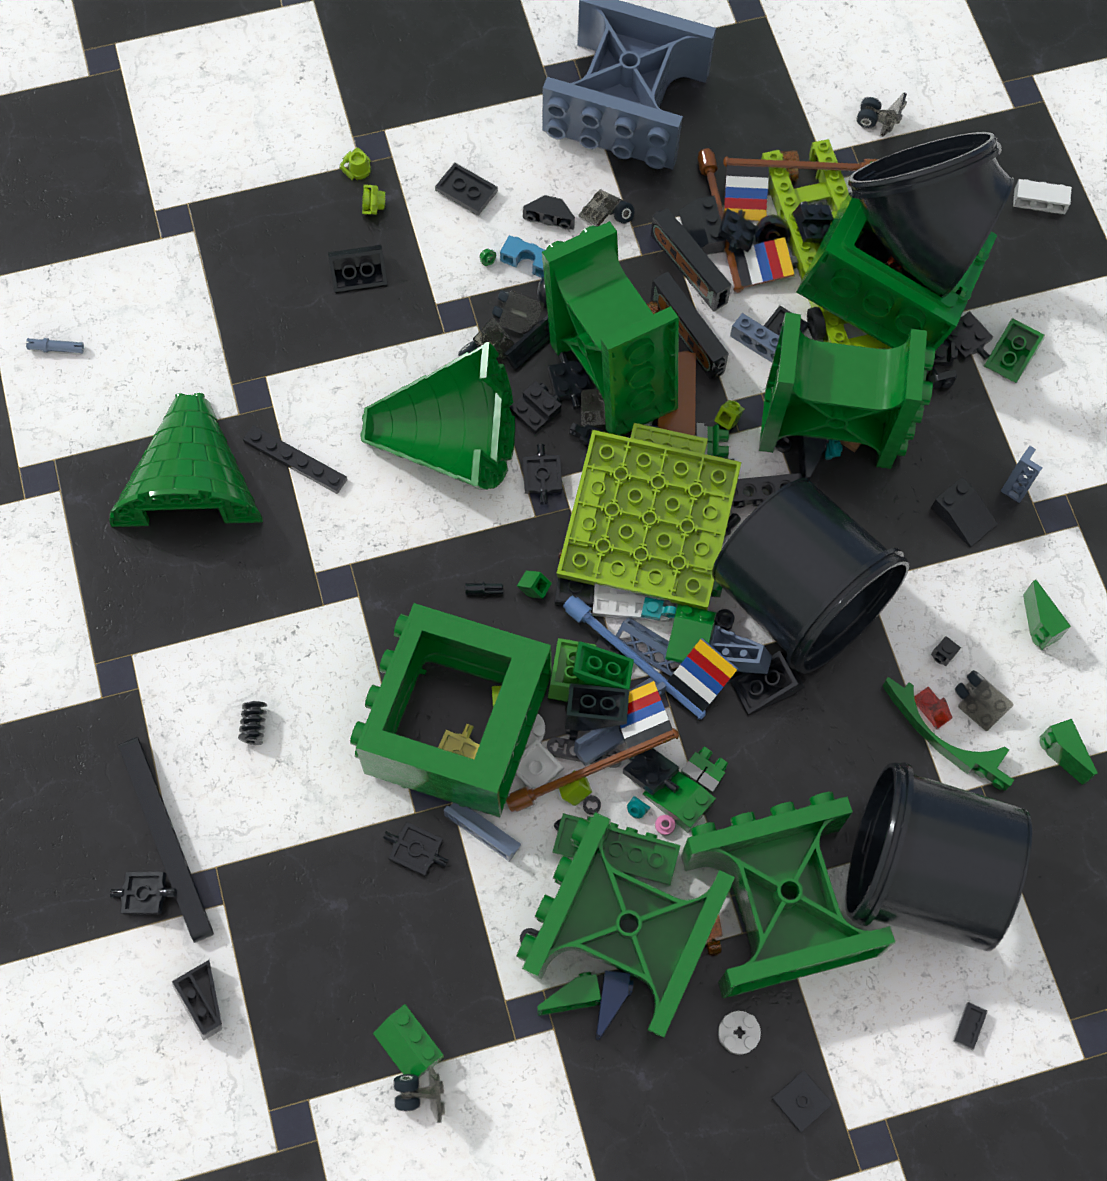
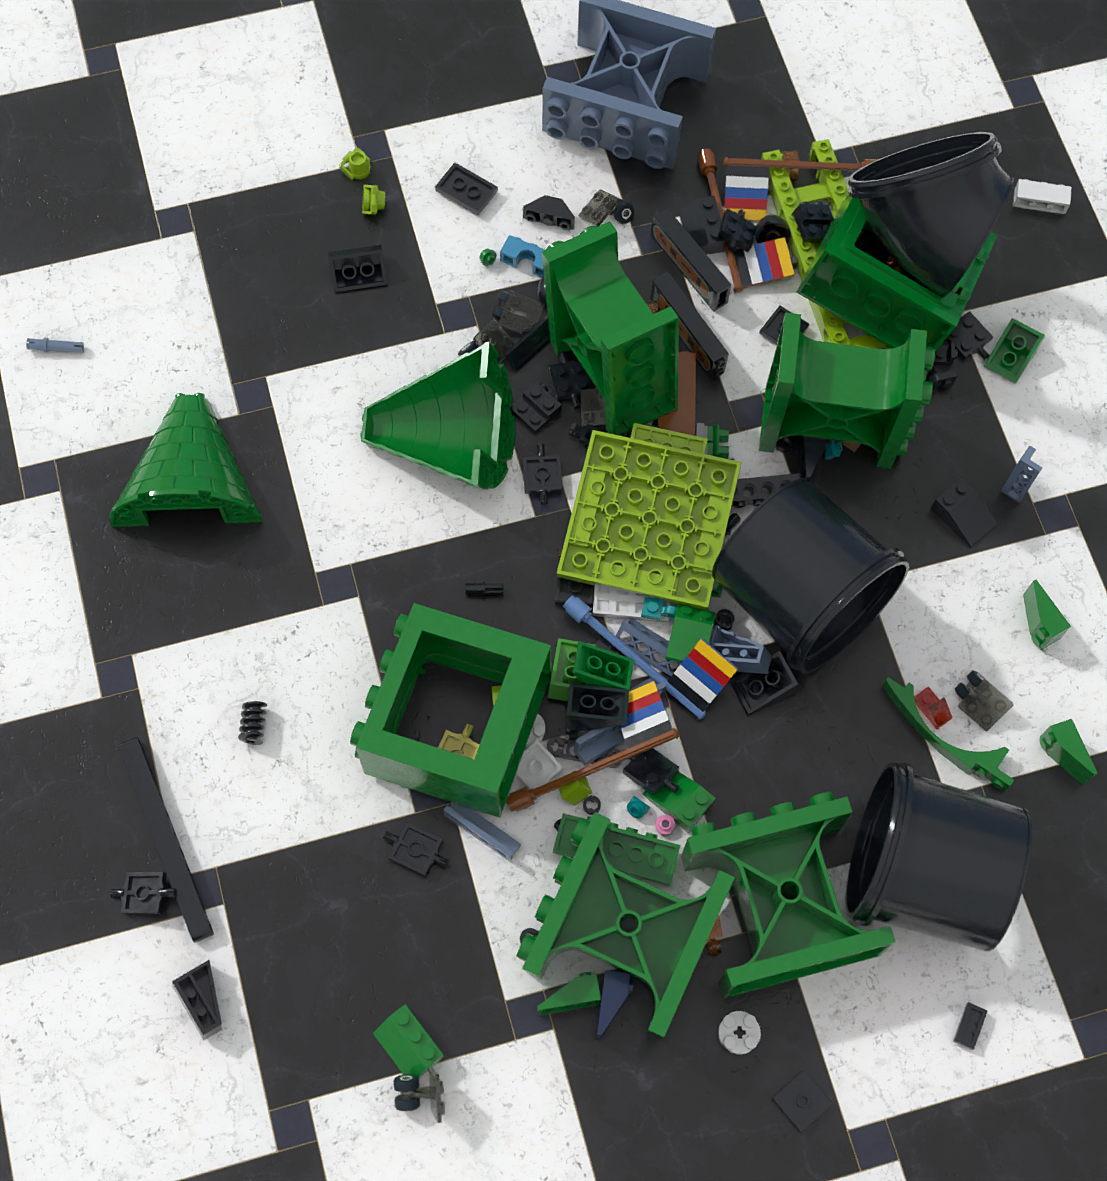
black plate [243,425,348,494] -> none
green brick [517,571,552,599] -> none
hips [681,747,728,795] -> none
lime brick [714,400,744,430] -> none
sand blue brick [730,313,779,363] -> none
black tyre [807,307,826,340] -> none
plate [856,92,907,137] -> none
black bracket [931,636,961,666] -> none

